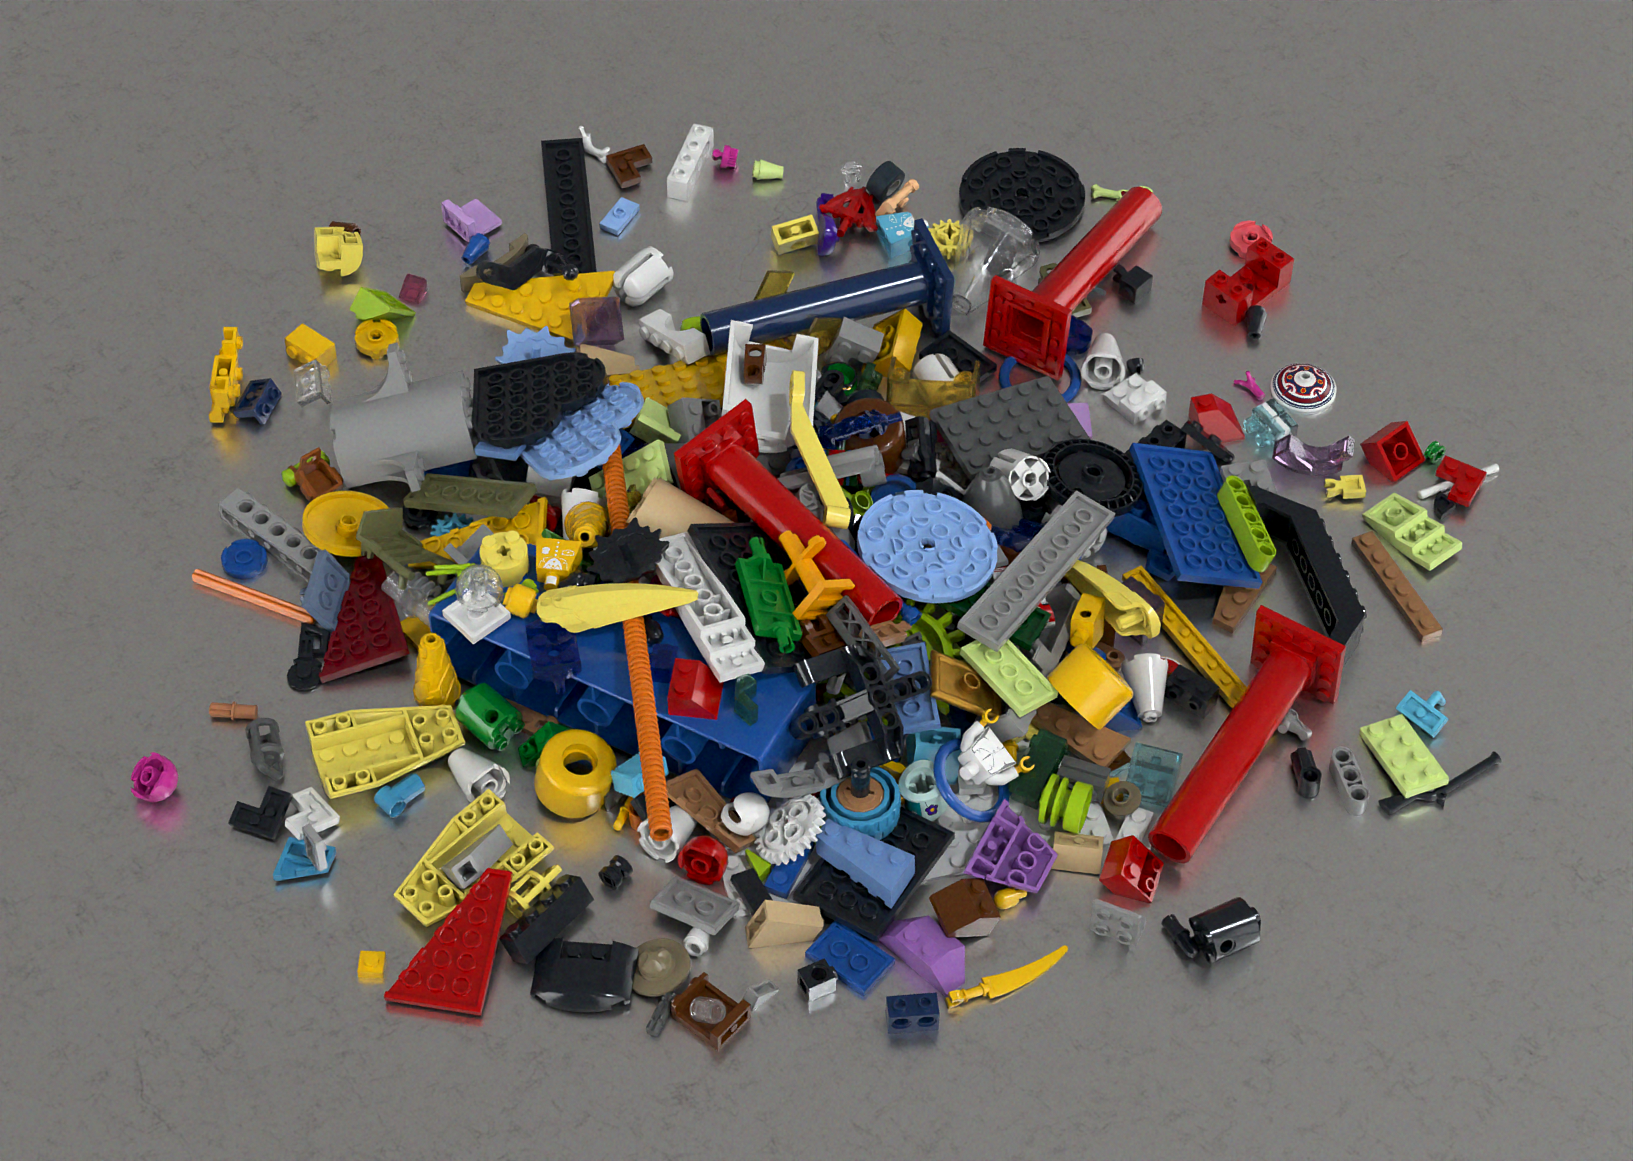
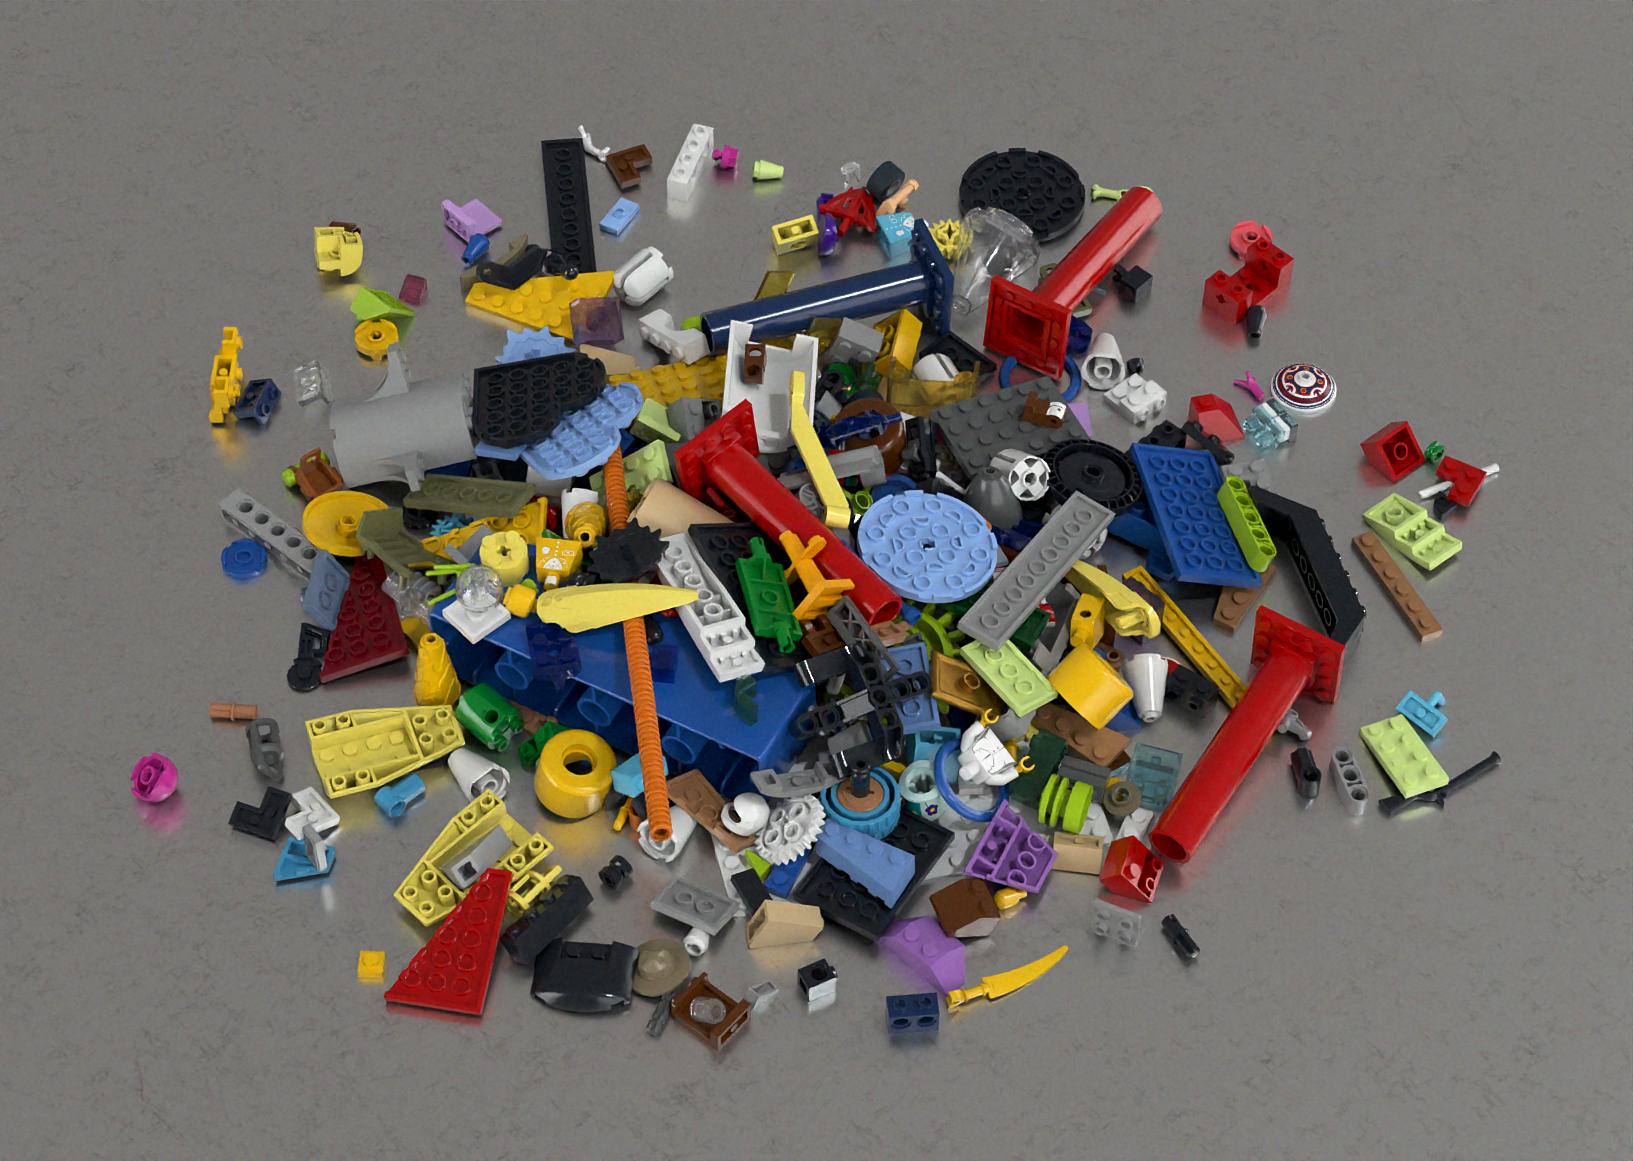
orange axle [192,569,316,624] -> none
yellow brick [284,323,337,373] -> none
red slope [667,658,724,720] -> none
red cylinder [677,835,729,885] -> none
blue tile [805,921,895,996] -> none
black cylinder [1189,897,1261,964] -> none
clear purple arch [1272,433,1355,476] -> none
light yellow plate [1324,475,1366,499] -> none
none -> reddish brown leg [1022,391,1068,429]

